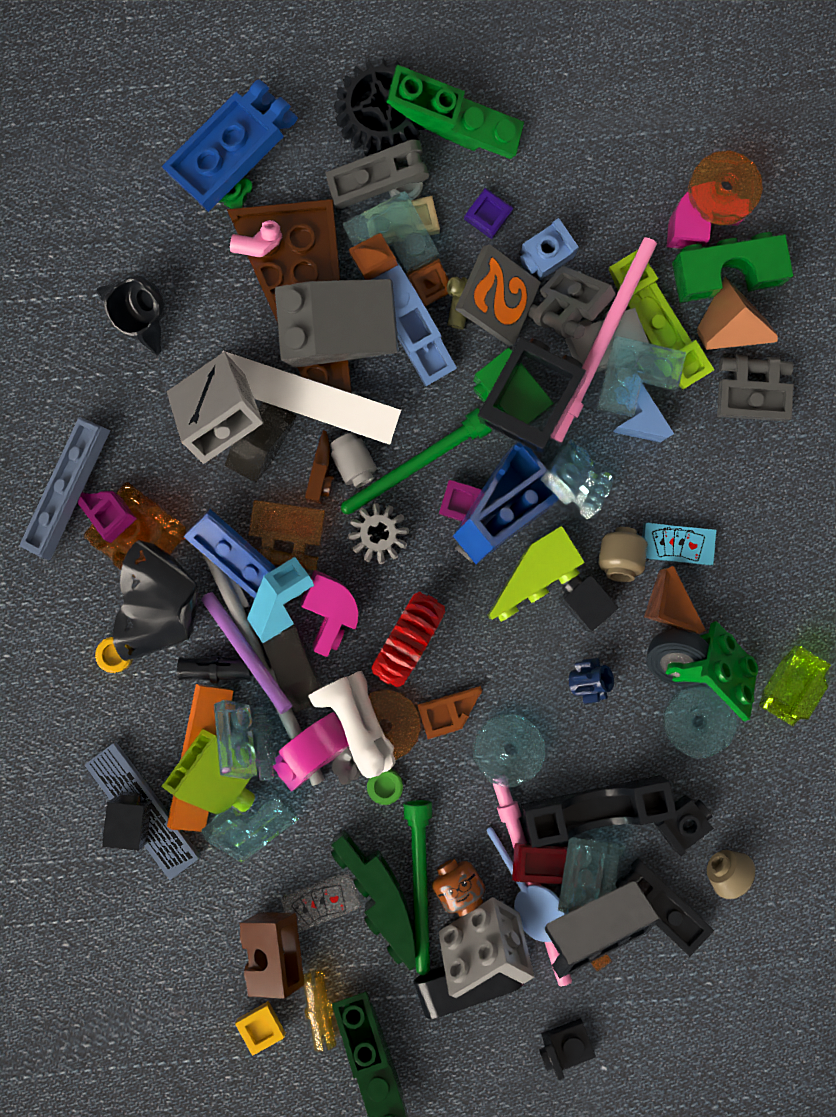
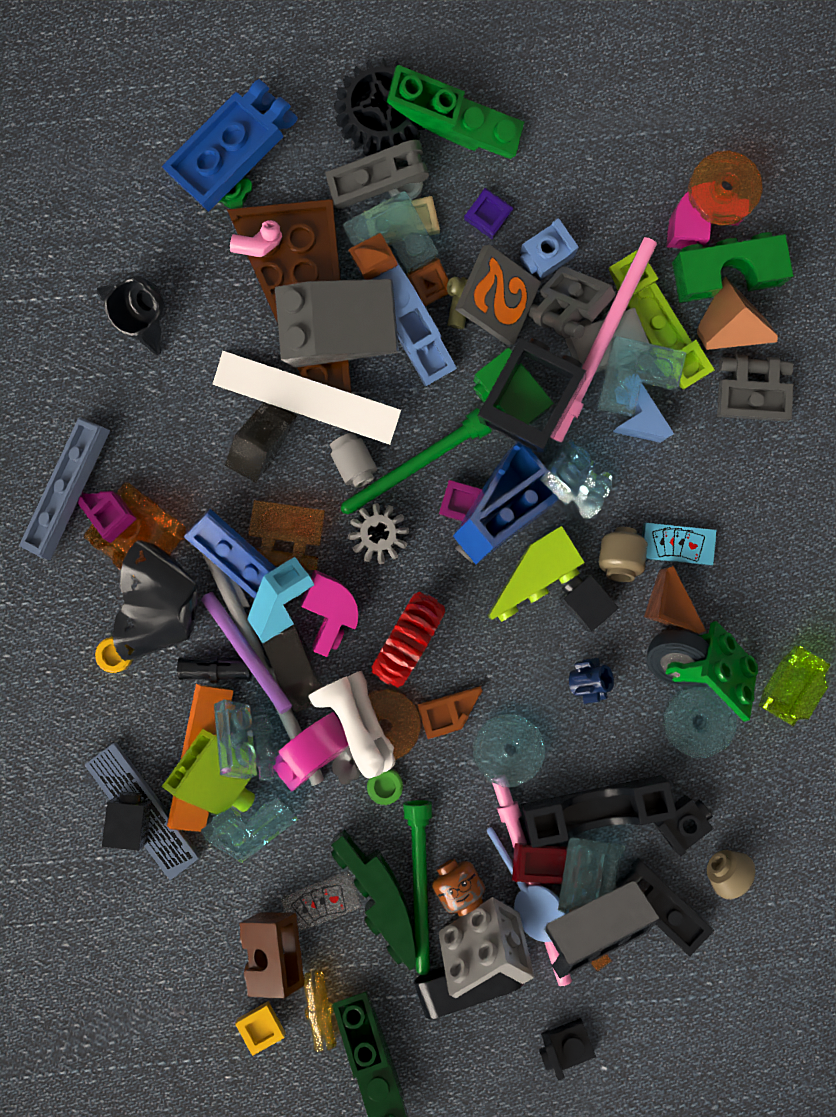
light grey brick [167,351,263,464] -> none
reddish brown plate [305,430,334,504] -> none

